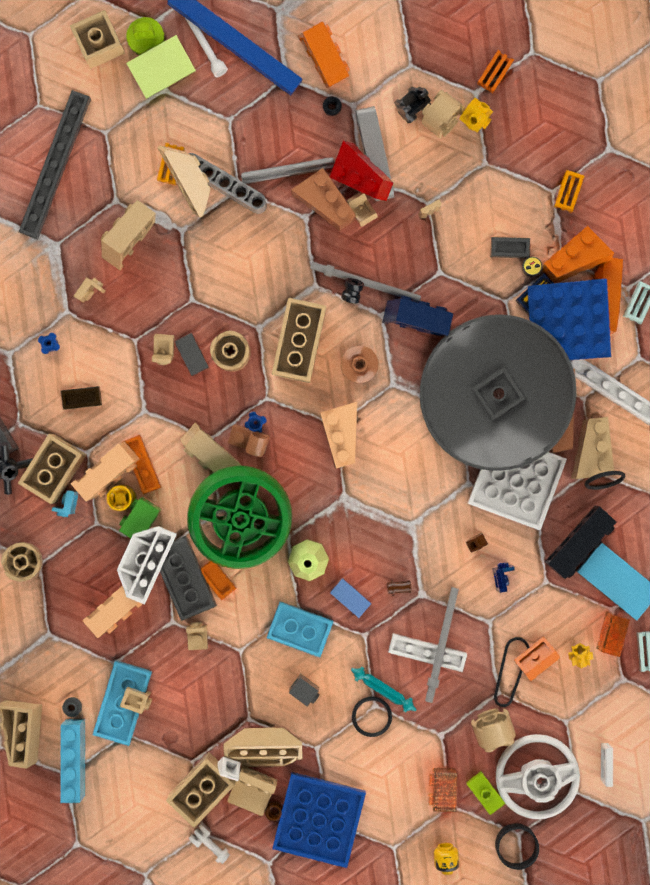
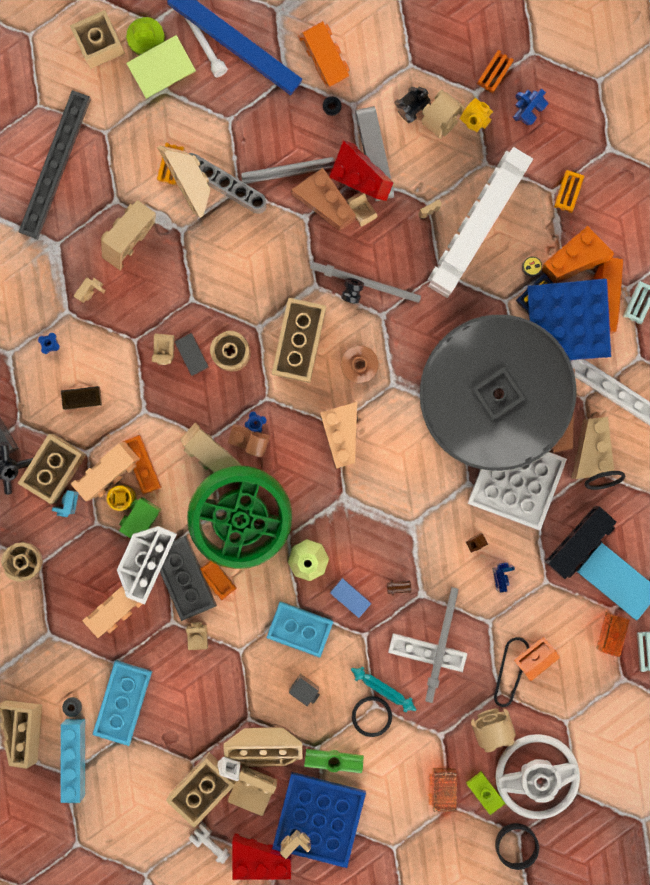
tan bracket [120,687,152,714] -> none
reddish brown plate [265,801,283,821] -> none
dark blue wedge [382,296,453,337] -> none
yellow head [434,843,459,875] -> none
dark grey tile [491,237,530,258] -> none
yellow gear [568,643,594,669] -> none
white tile [601,743,613,787] -> none
none -> red wedge [232,833,292,880]
none -> tan bracket [280,830,311,859]
none -> bright green piece [304,749,364,773]
none -> white brick [428,147,533,298]
none -> blue hips [512,89,549,125]

